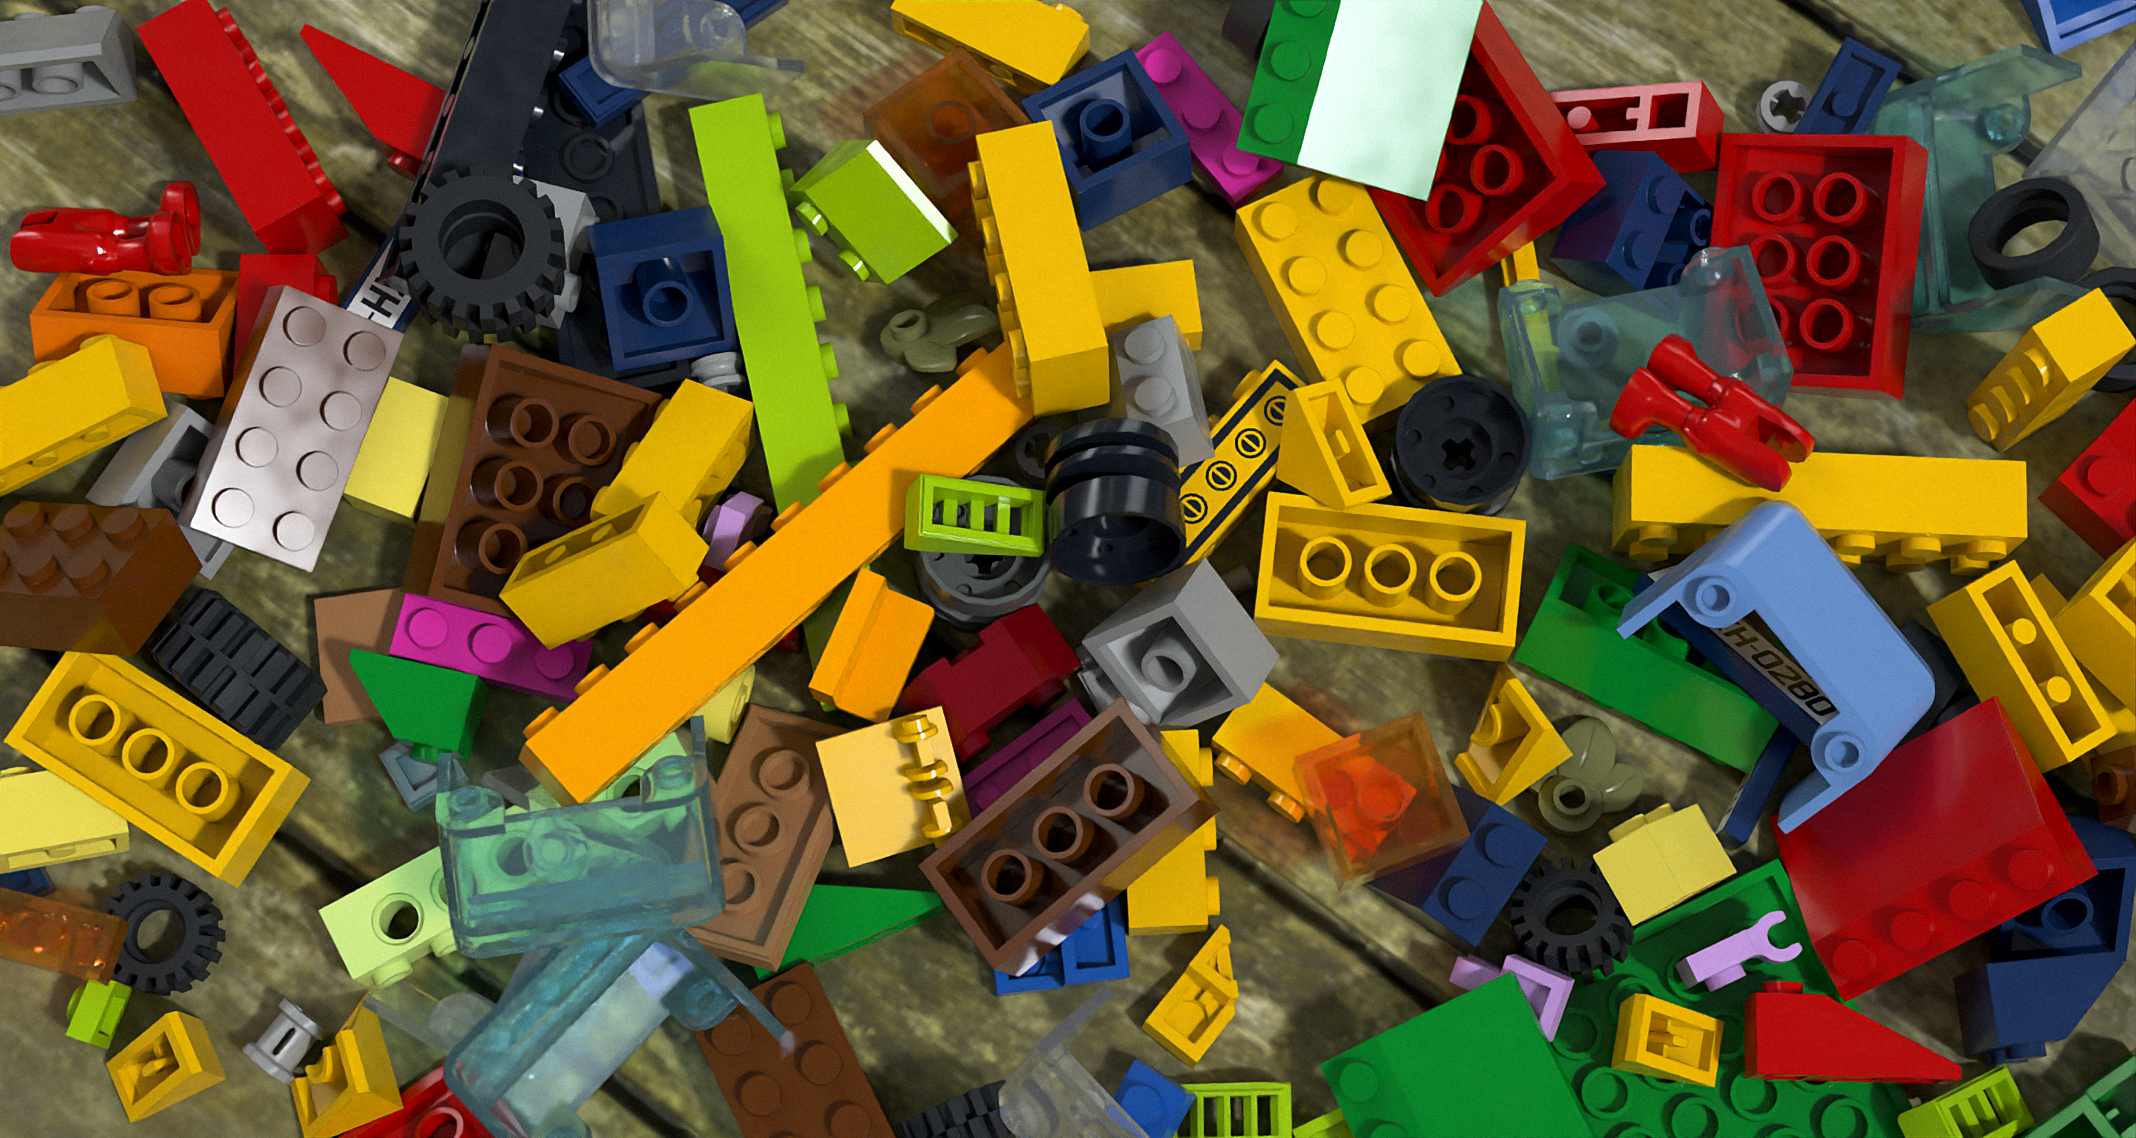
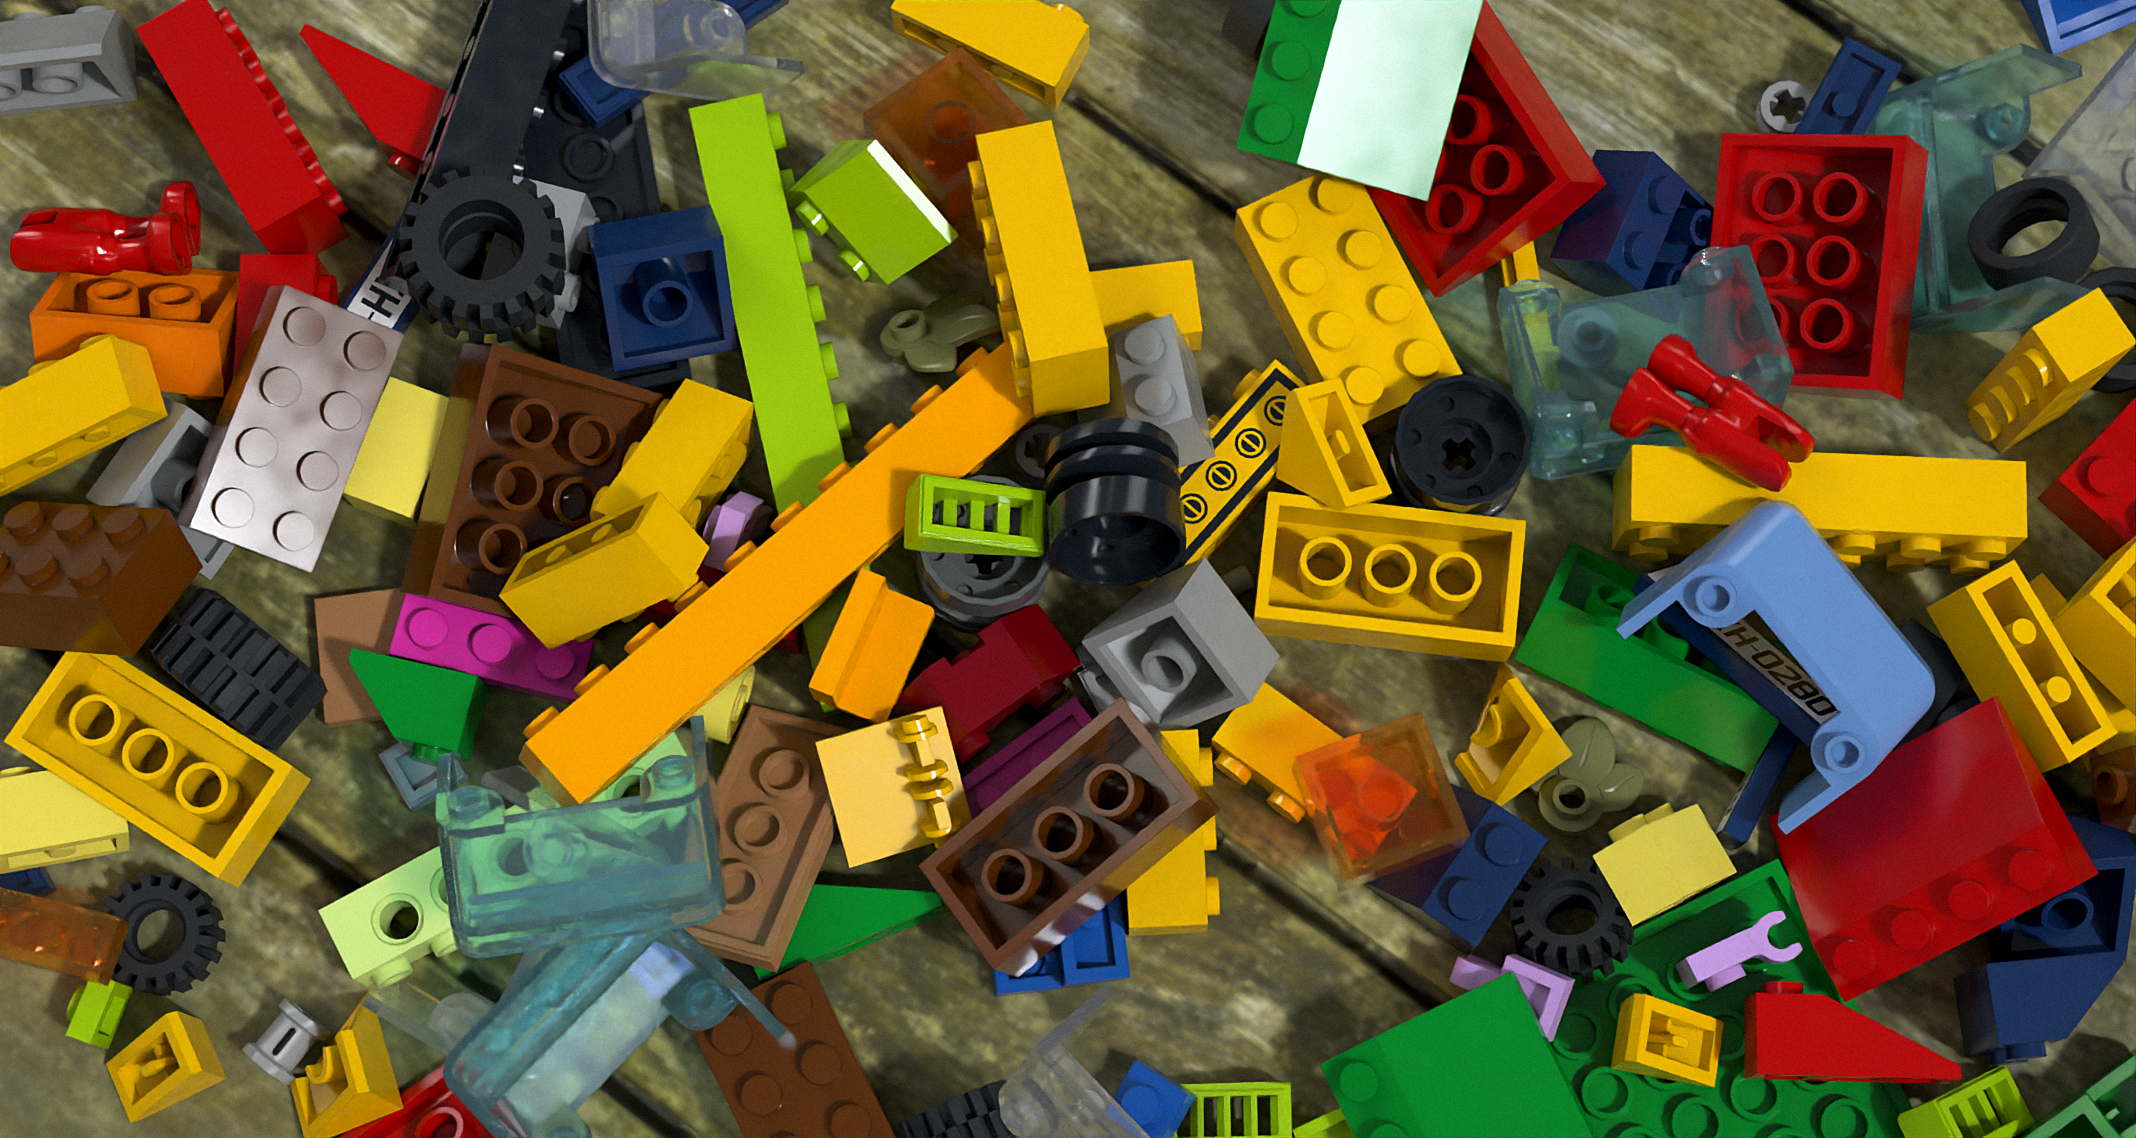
light grey bush [690,352,750,397] -> none
dark blue slope [1020,48,1192,233] -> none
dark pink plate [1135,30,1284,210] -> none
yellow slope [1141,924,1239,1069] -> none
red slope [1547,80,1725,173] -> none

